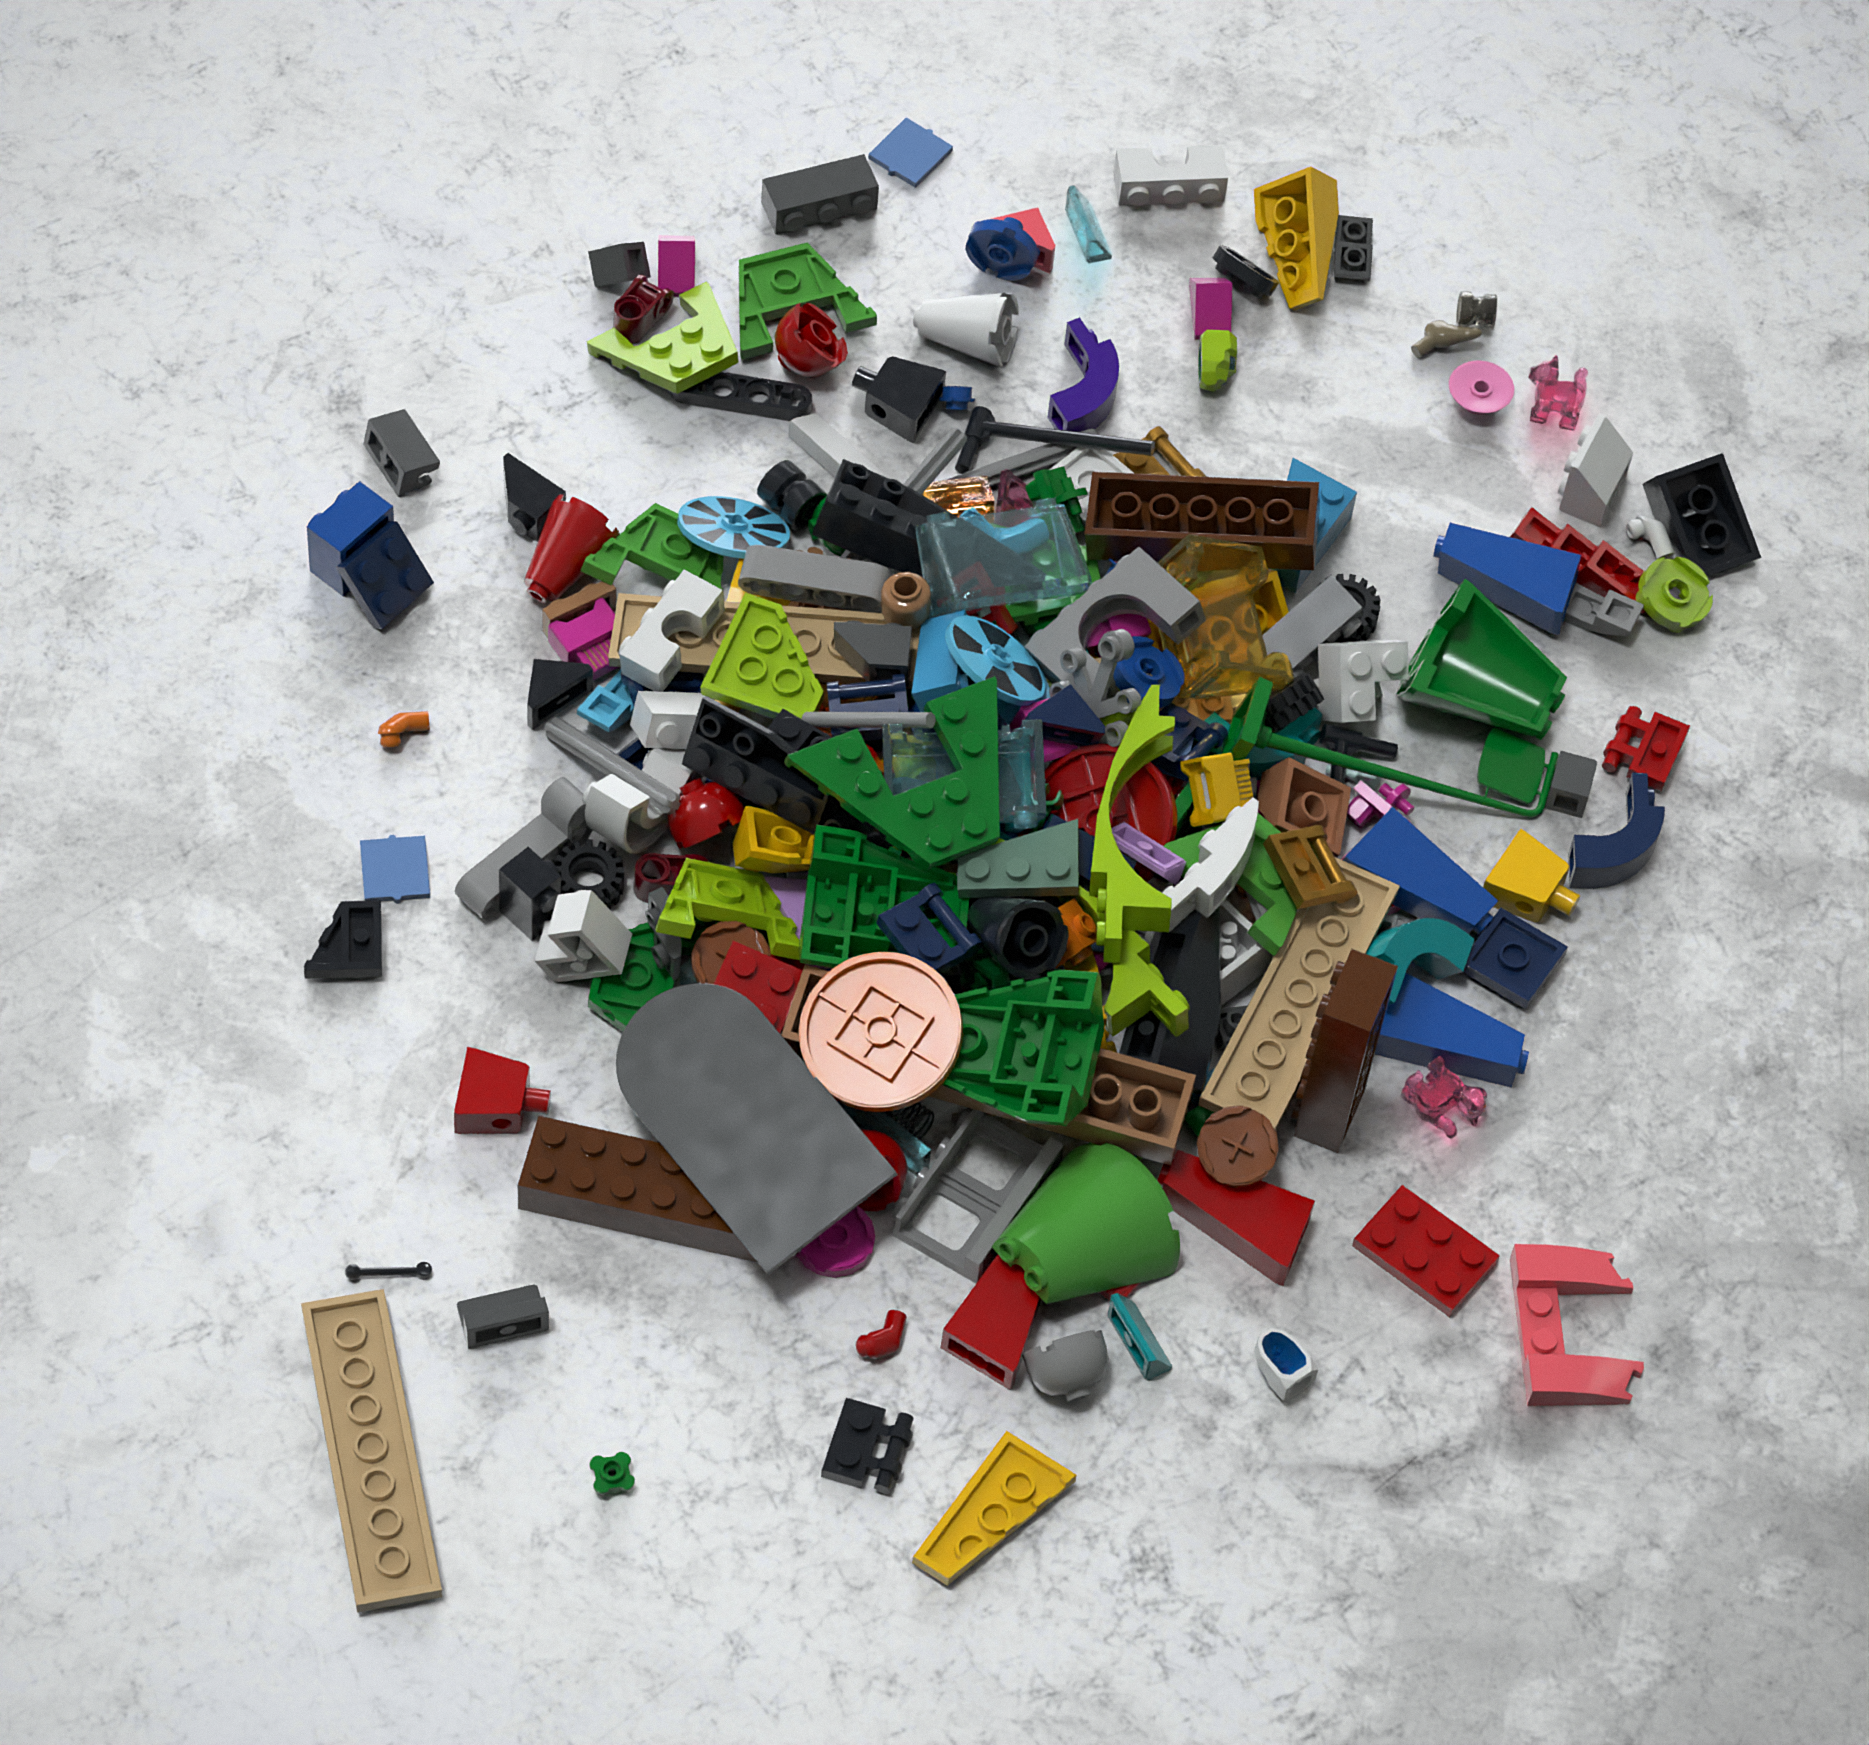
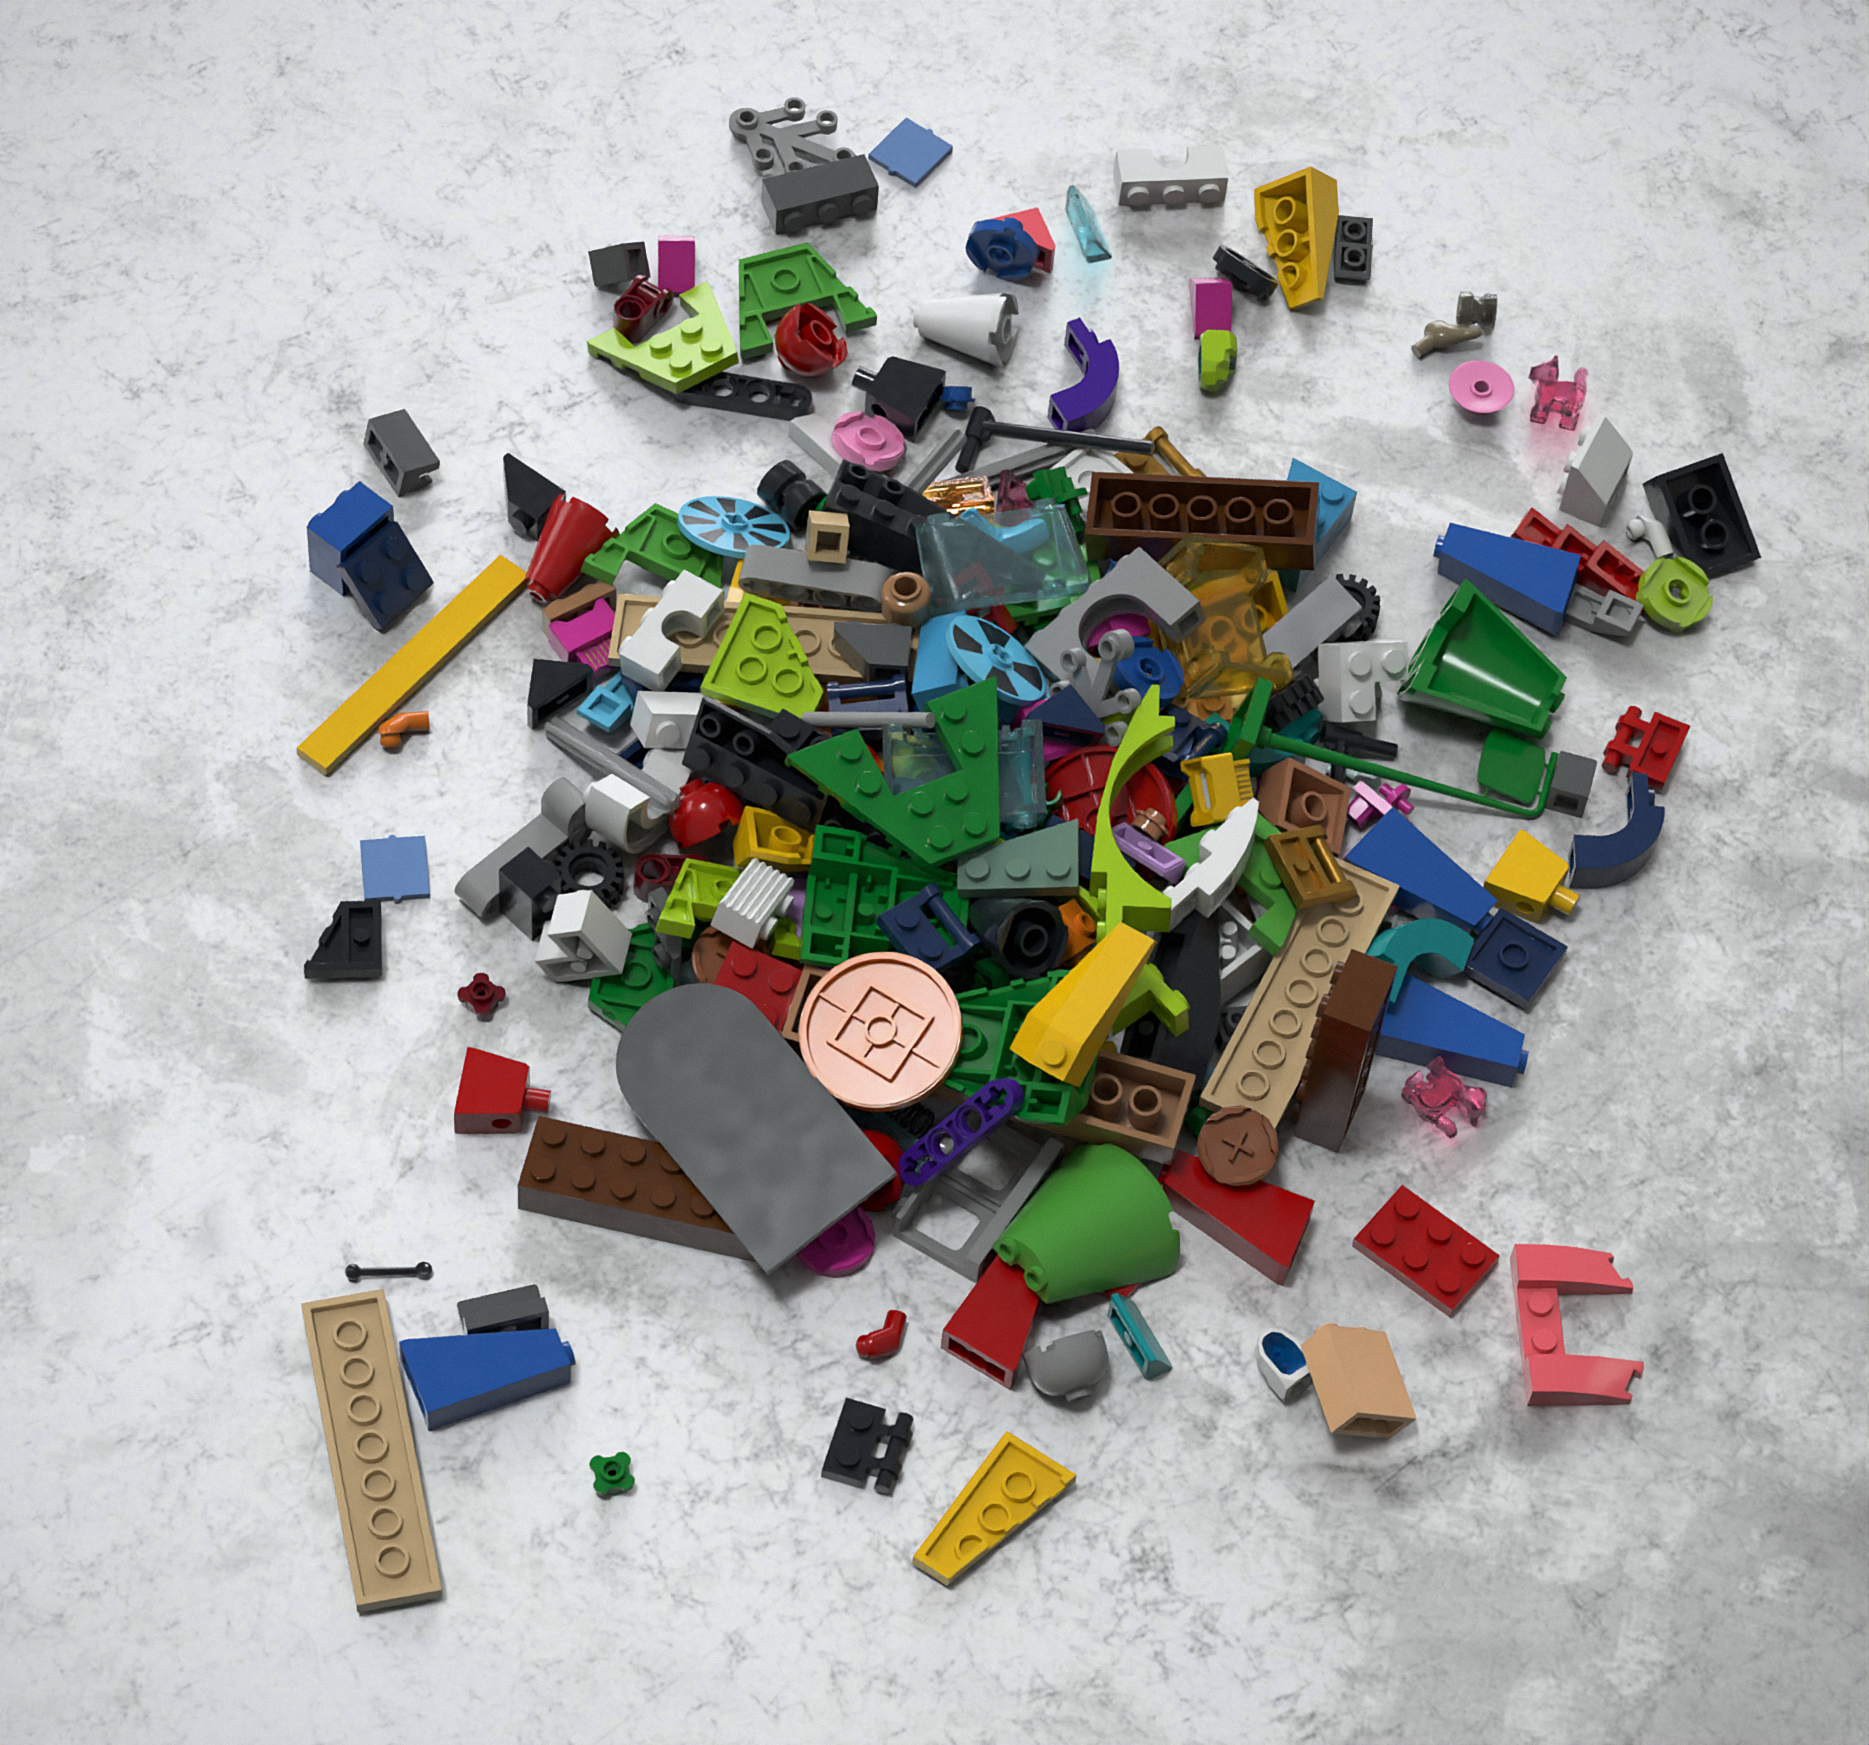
none -> yellow tile [296,554,527,776]
none -> blue slope [399,1328,576,1431]
none -> dark red plate [457,973,506,1016]
none -> white brick [710,858,795,949]
none -> light grey plant [729,97,856,173]
none -> tan brick [805,510,850,564]
none -> bright pink tile [831,411,905,471]
none -> dark purple beam [898,1078,1024,1186]
none -> yellow wedge [1009,922,1157,1087]
none -> nougat plate [1131,808,1168,842]
none -> light nougat brick [1300,1323,1417,1439]

